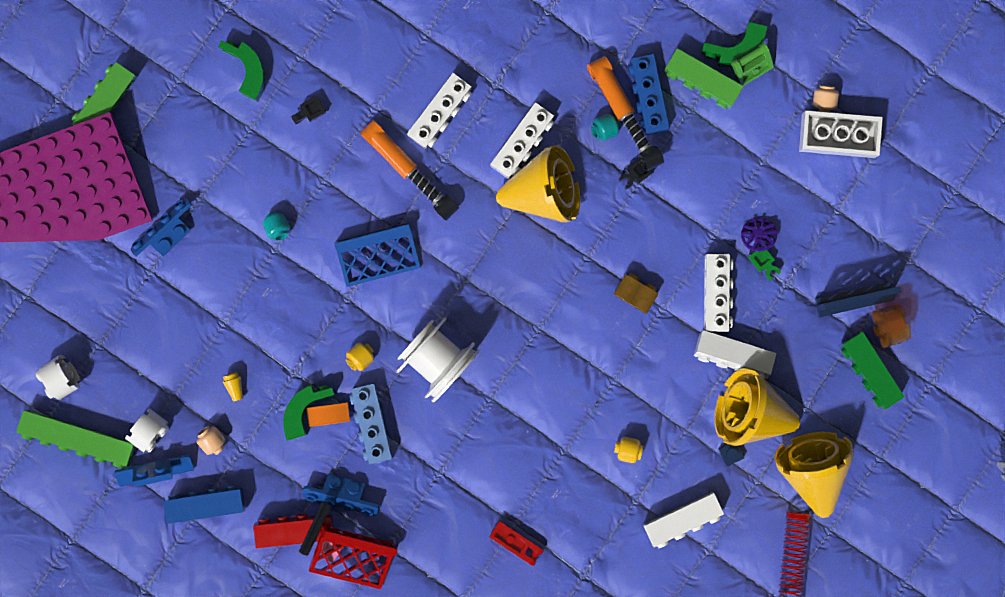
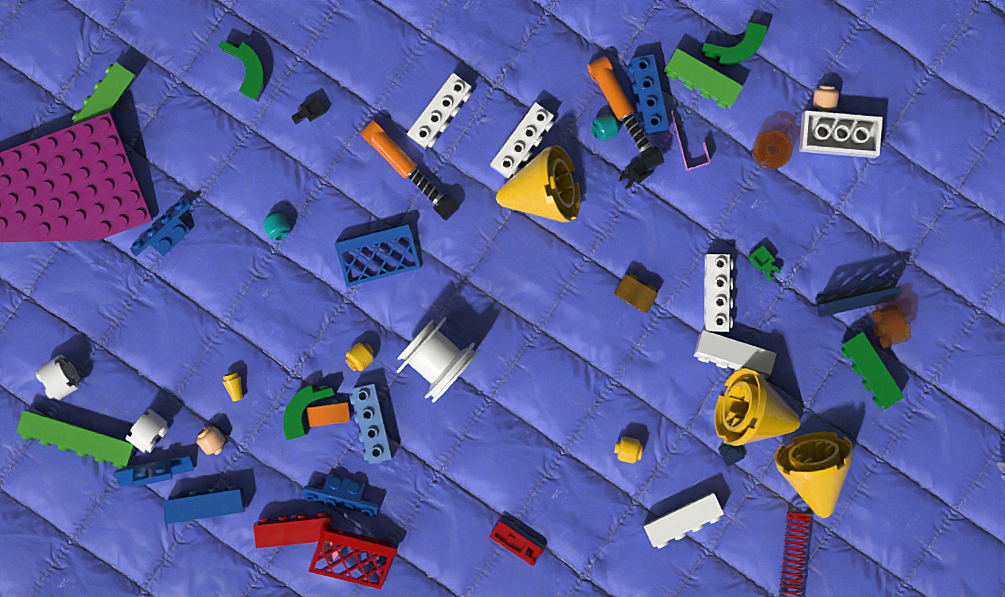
black axle [299,501,331,556] -> none
bright green plate [731,42,774,86] -> none
dark purple wheel [741,217,777,252] -> none
none -> bright pink piece [671,111,710,170]
none -> clear orange brick [751,130,793,171]

